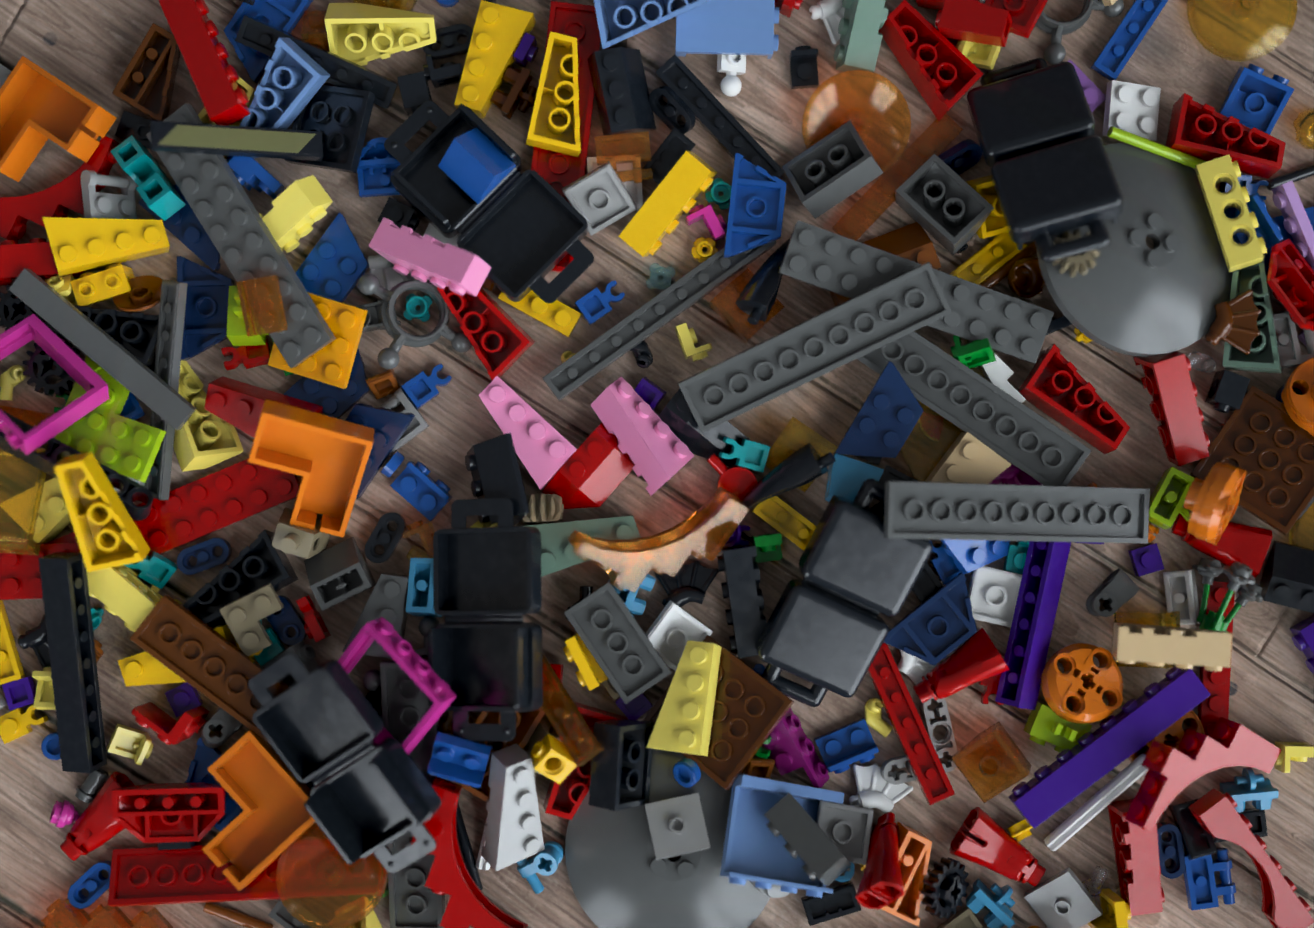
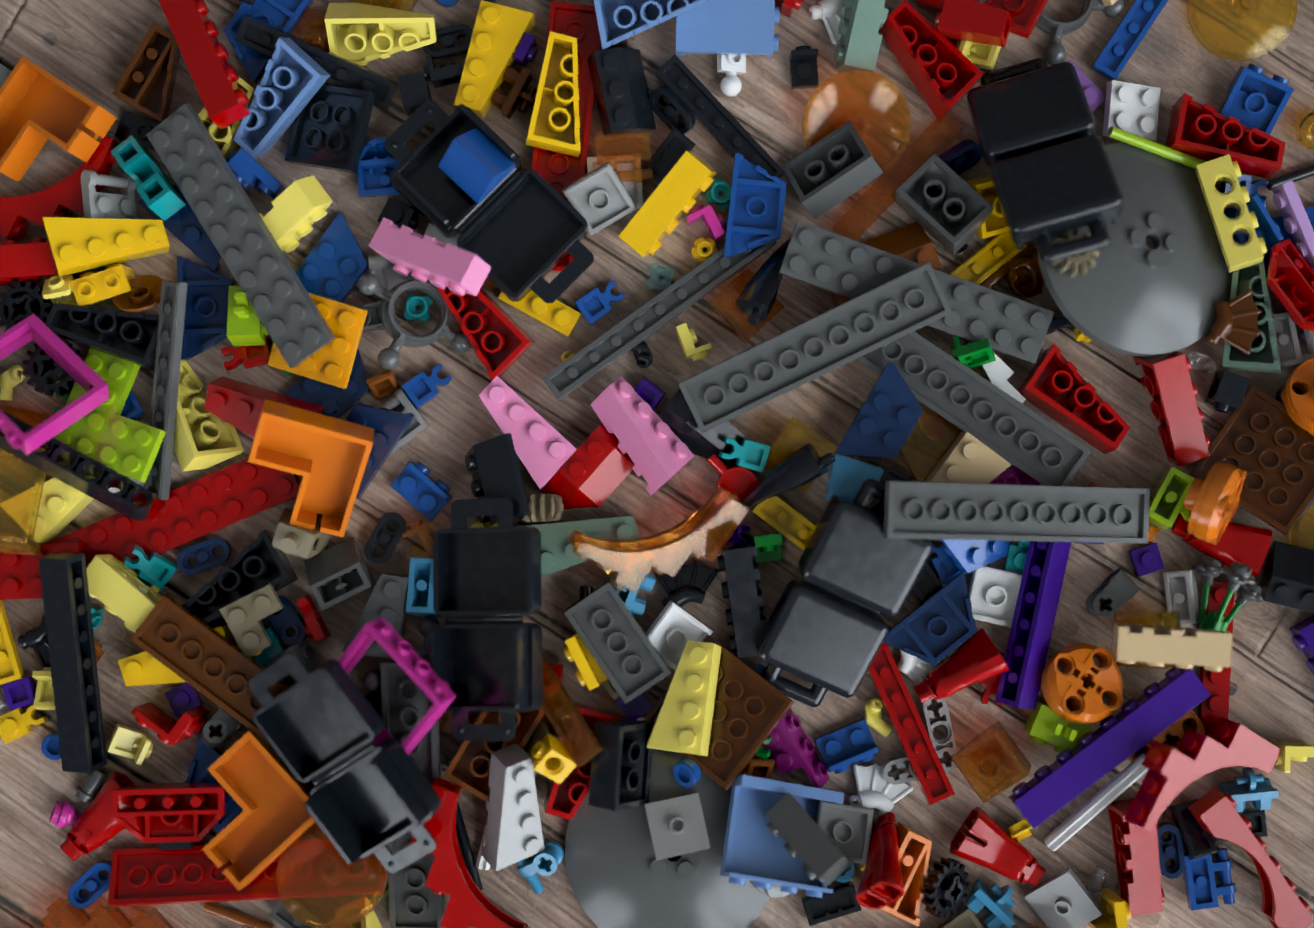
dark grey tile [9,268,196,430] -> none
yellow wedge [54,451,151,572] -> none
tile [150,120,323,161] -> none
clear orange plate [236,275,288,337] -> none
blue tile [381,451,405,478] -> none
blue bracket [427,732,491,788] -> none

